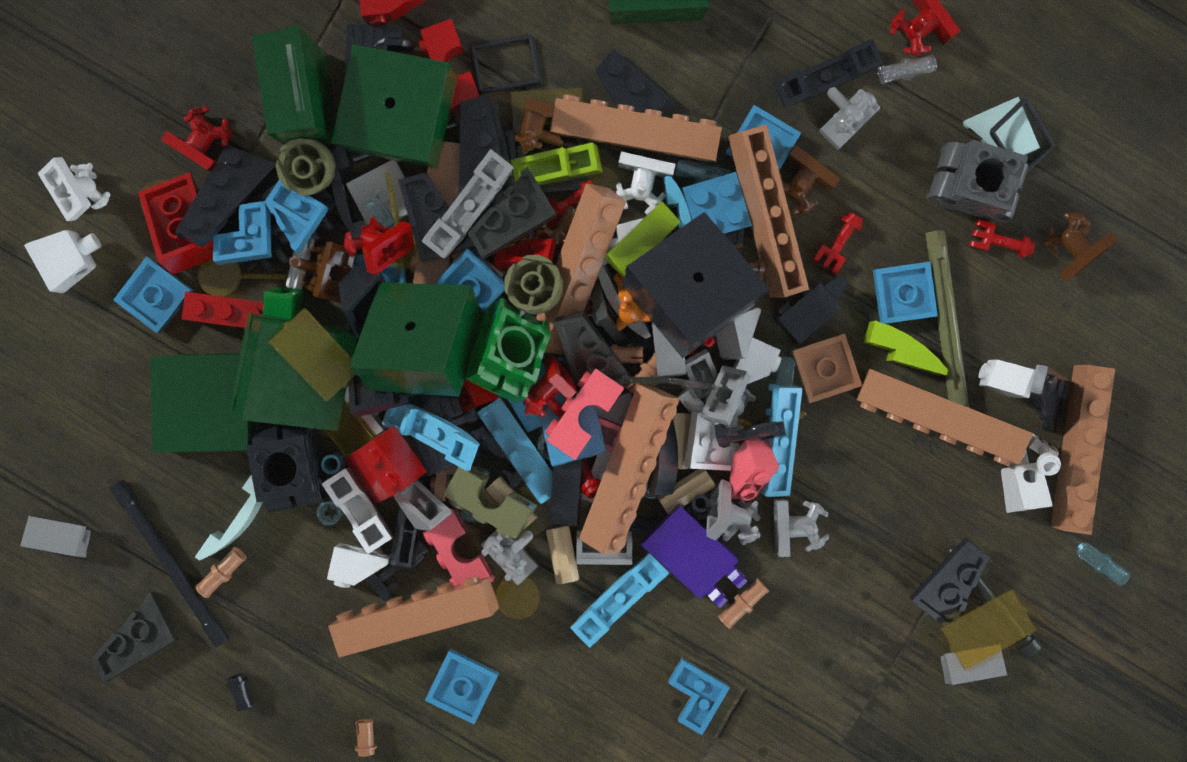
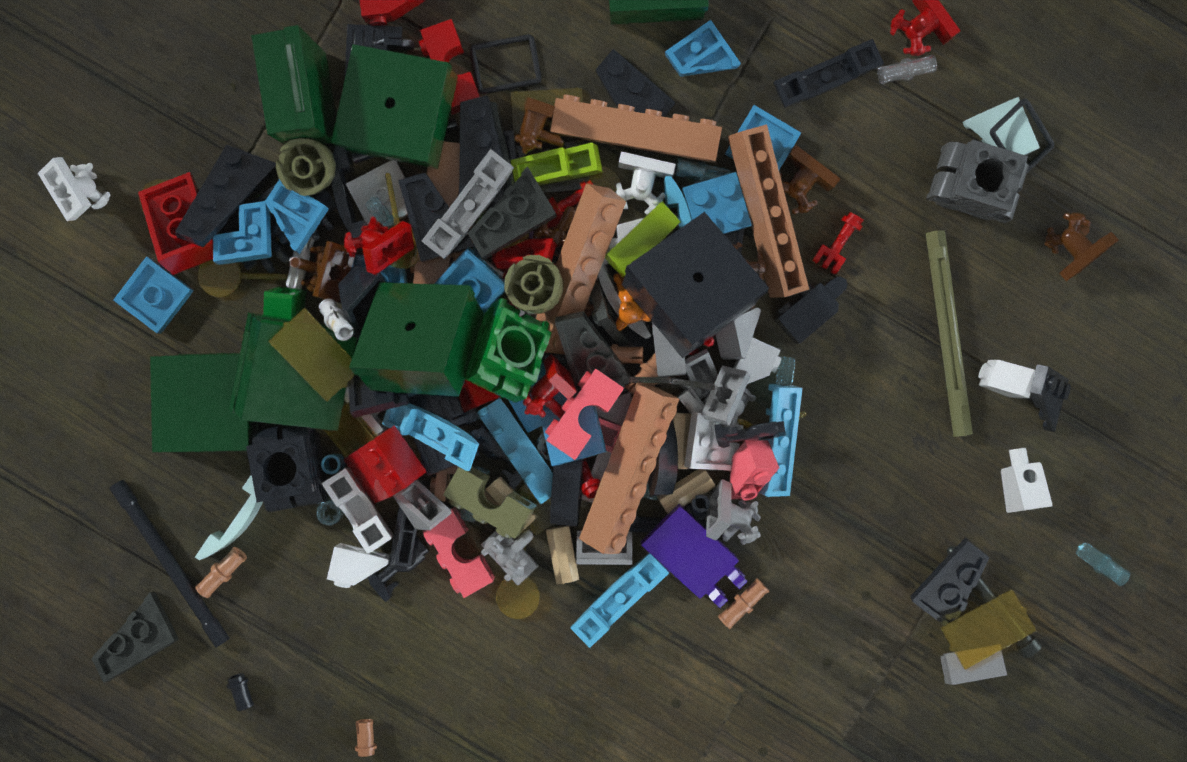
light grey hinge [20,516,91,558] -> none
white torso [24,230,102,293] -> none
red piece [161,106,232,172] -> none
red arch [182,292,264,328] -> none
nougat brick [328,575,499,657] -> none
dark azure plate [425,649,499,724] -> none
dark azure plate [668,658,730,735] -> none
light grey piece [773,498,829,557] -> none
nougat plate [791,334,862,403] -> none
light grey piece [819,87,880,150] -> none
nougat brick [857,369,1033,467] -> none
lime slope [863,321,948,376] -> none
dark azure plate [873,262,938,324] -> none
red hinge [968,220,1035,258] -> none
white hinge [1028,433,1061,475] -> none
nougat brick [1051,365,1115,535] -> none
none -> white pin [319,299,353,341]
none -> dark azure wing [665,20,741,77]

